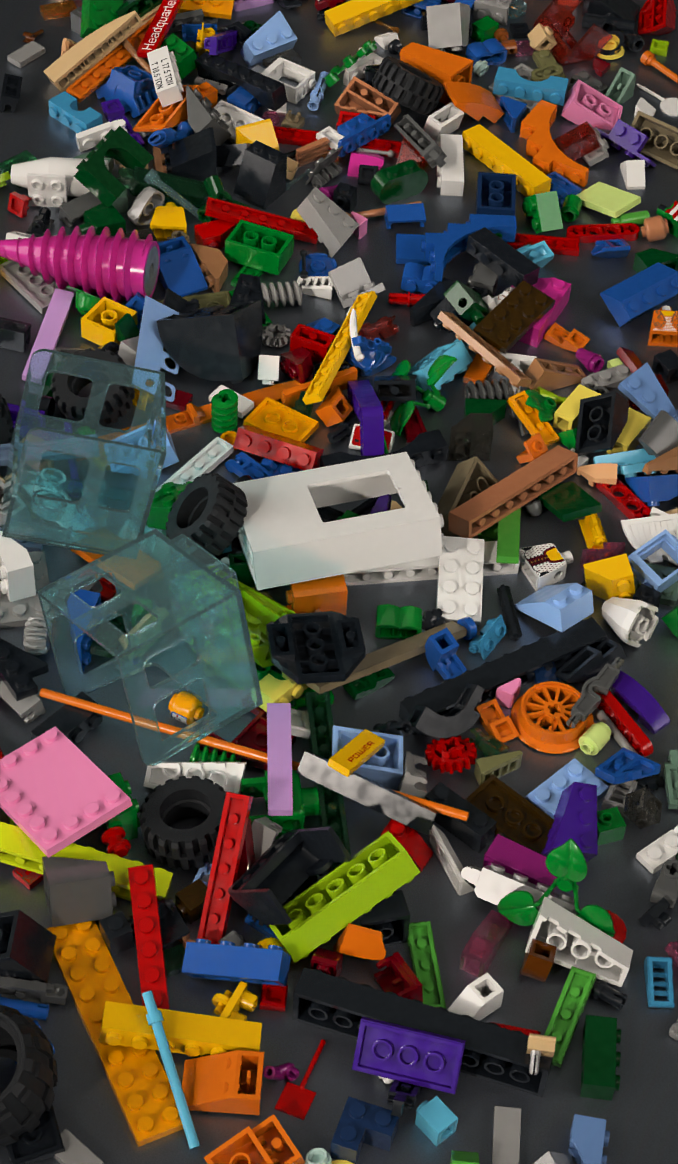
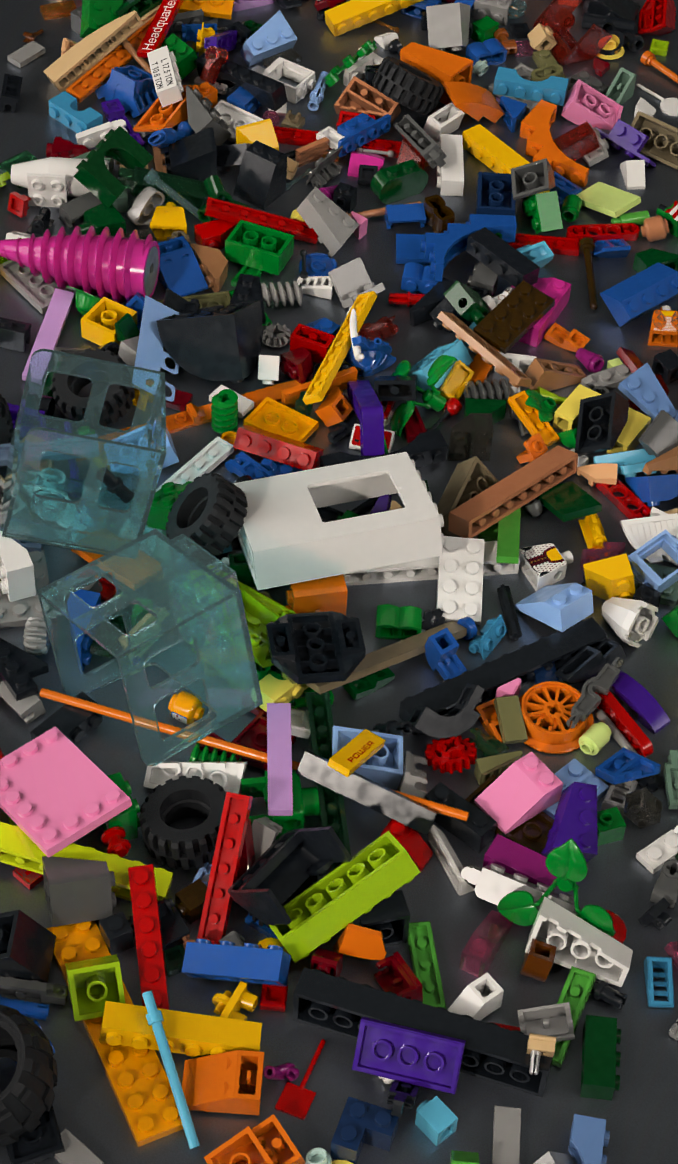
none -> dark red rock [46,136,92,158]
none -> lime slope [65,954,126,1022]
none -> black pin [96,466,134,503]
none -> clear red piece [200,46,229,84]
none -> dark brown brick [424,194,455,233]
none -> red hinge [426,397,462,432]
none -> yellow tile [439,360,475,400]
none -> bright pink slope [474,752,563,835]
none -> olive tile [494,695,528,745]
none -> dark grey slope [511,158,555,200]
none -> light grey hinge [517,1002,575,1042]
none -> dark brown piece [579,237,598,310]

